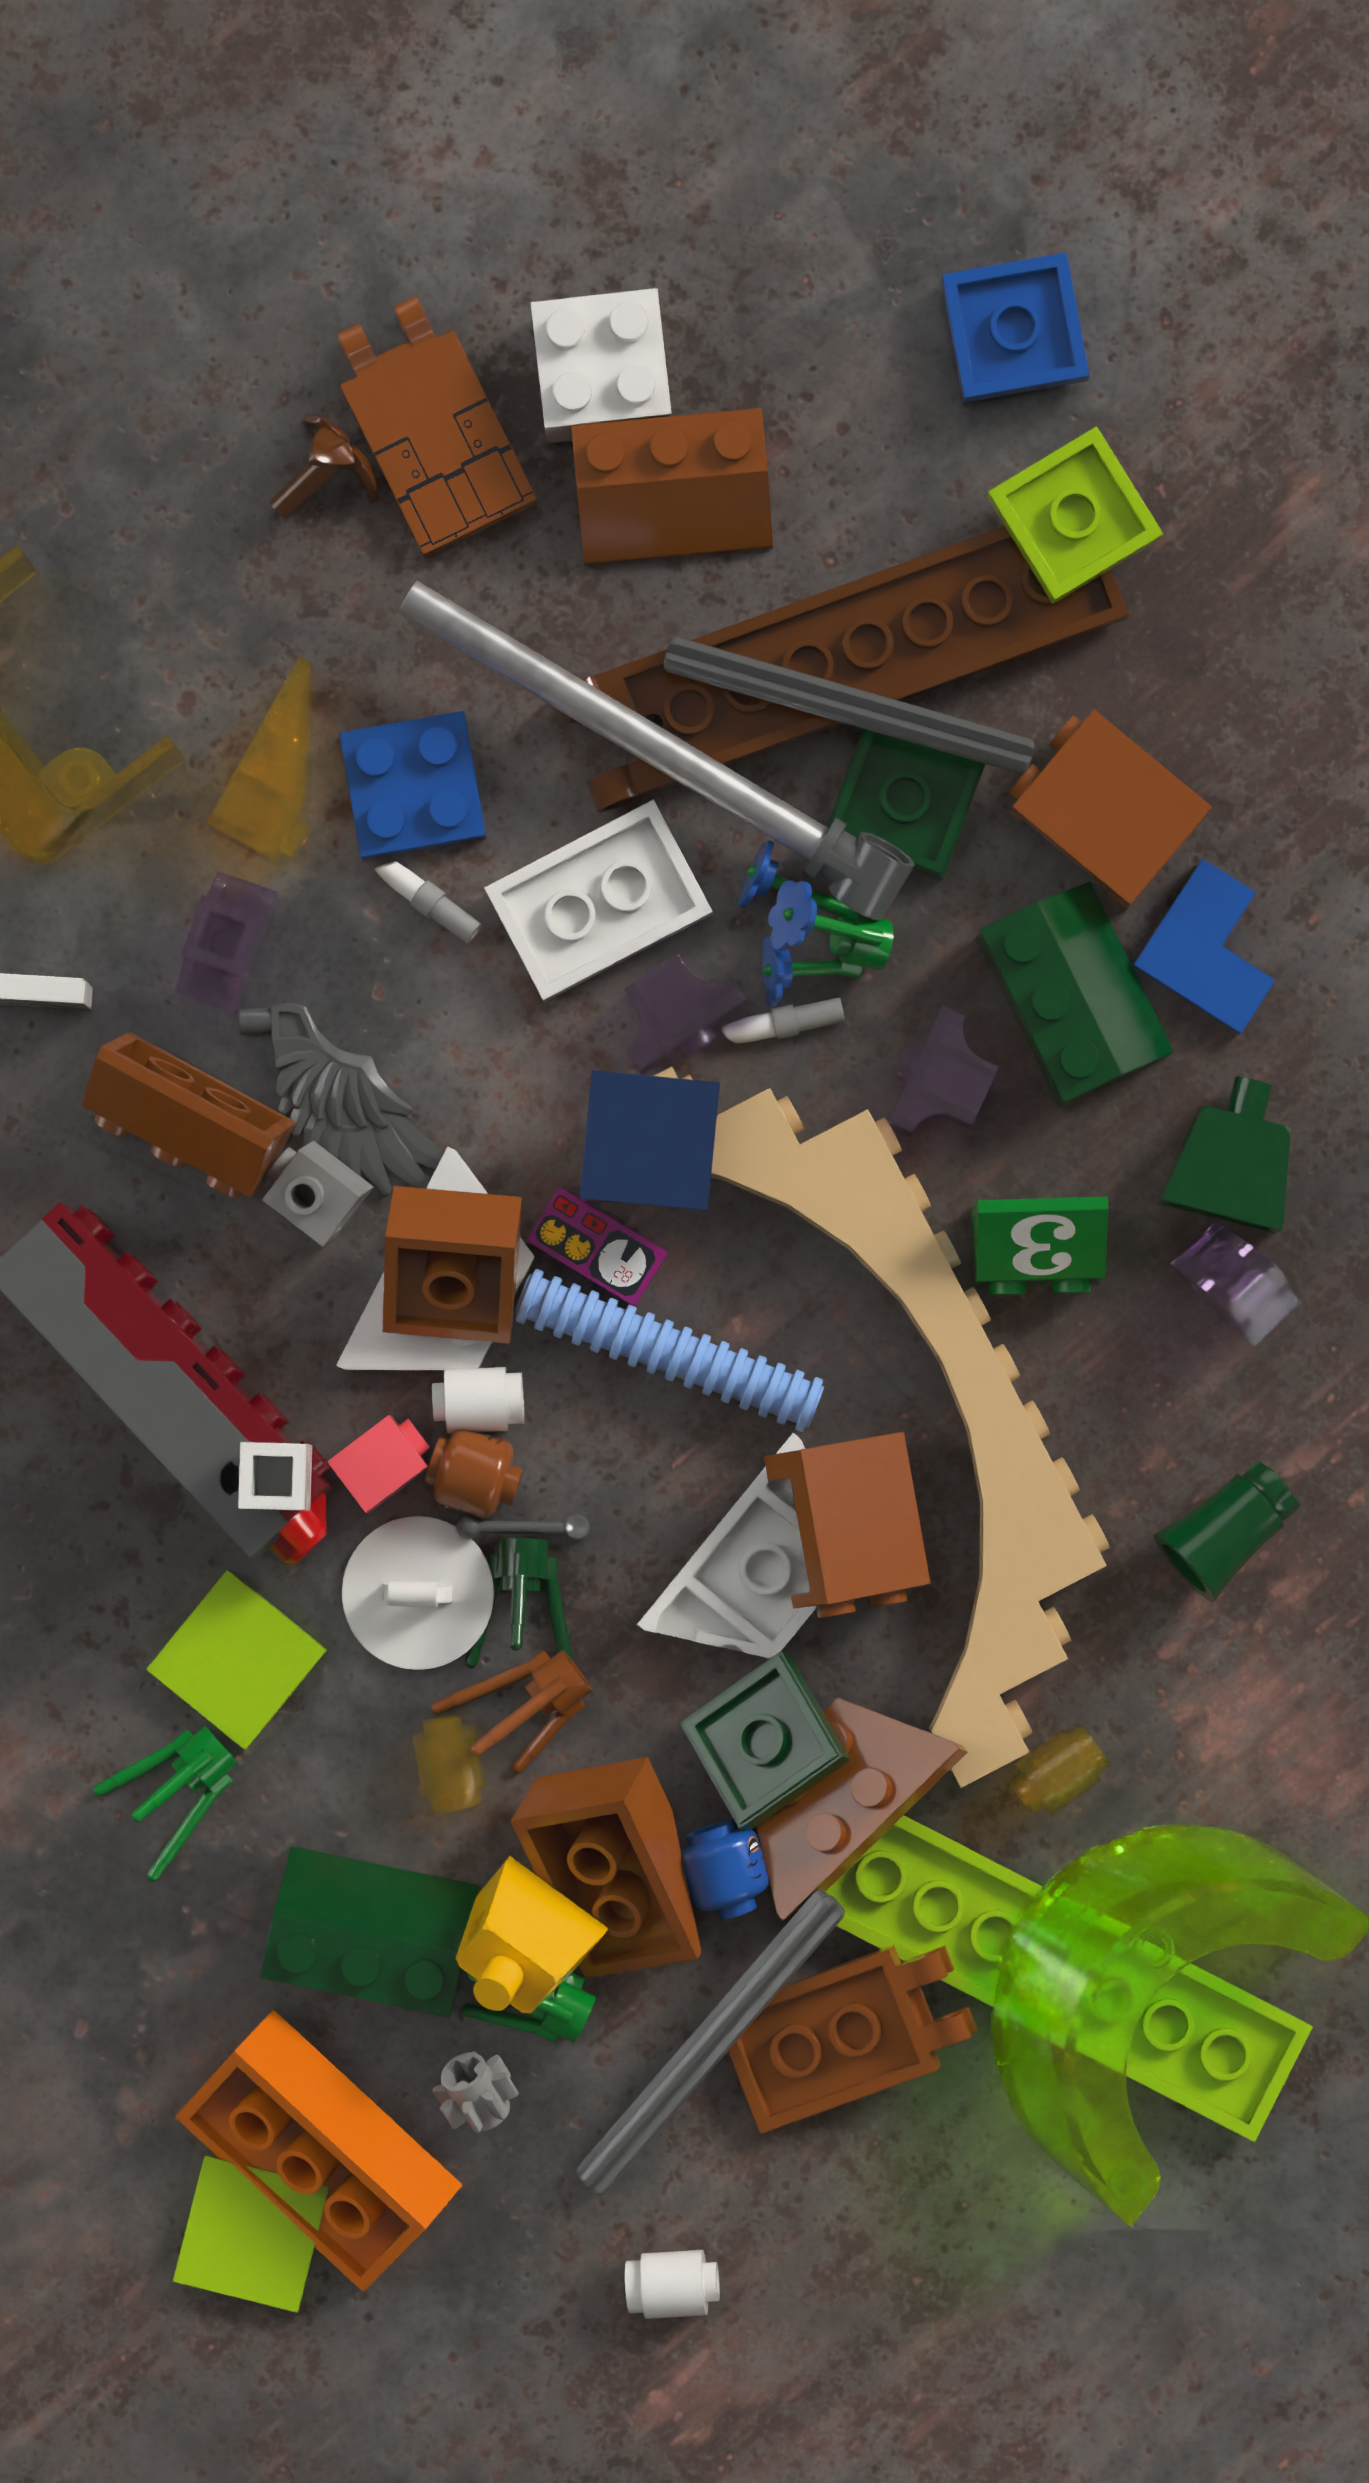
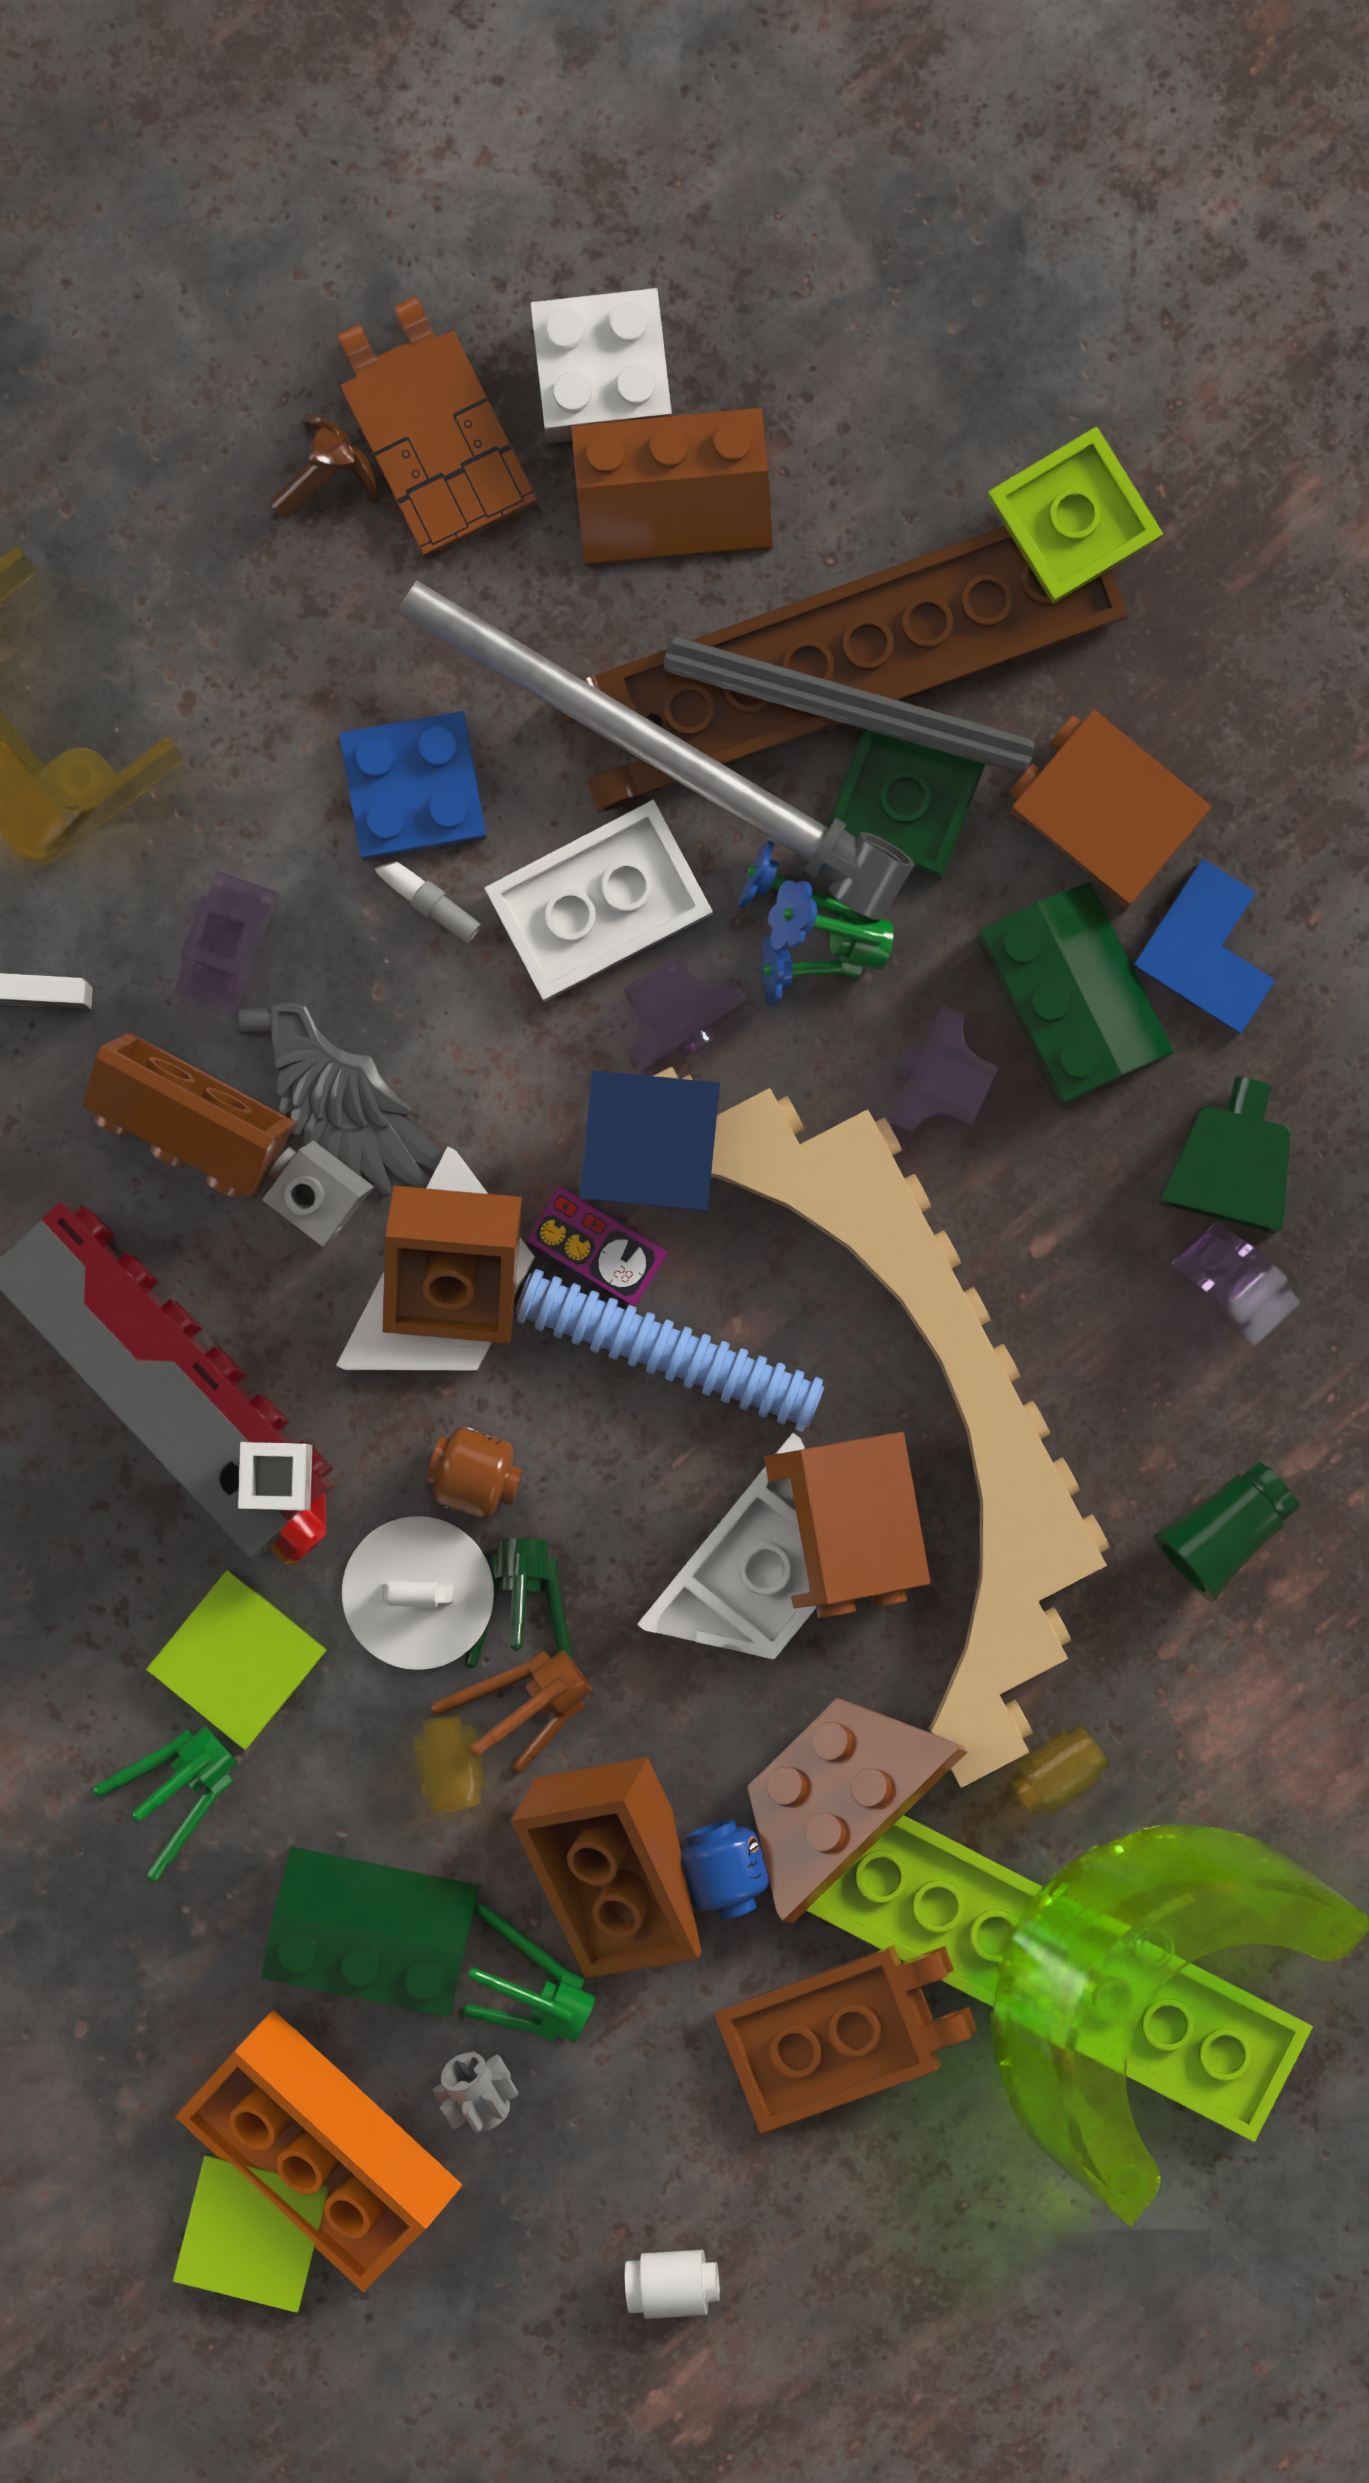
clear yellow slope [206,656,315,867] -> none
coral brick [327,1415,431,1513] -> none
white brick [432,1367,524,1434] -> none
dark grey hinge [456,1514,590,1542] -> none
yellow torso [456,1855,608,2013] -> none
dark grey axle [576,1889,845,2196] -> none
tile [680,1651,851,1831] -> none
light grey piece [722,997,845,1044] -> none
blue plate [941,252,1090,403] -> none
green slope [971,1197,1108,1295] -> none

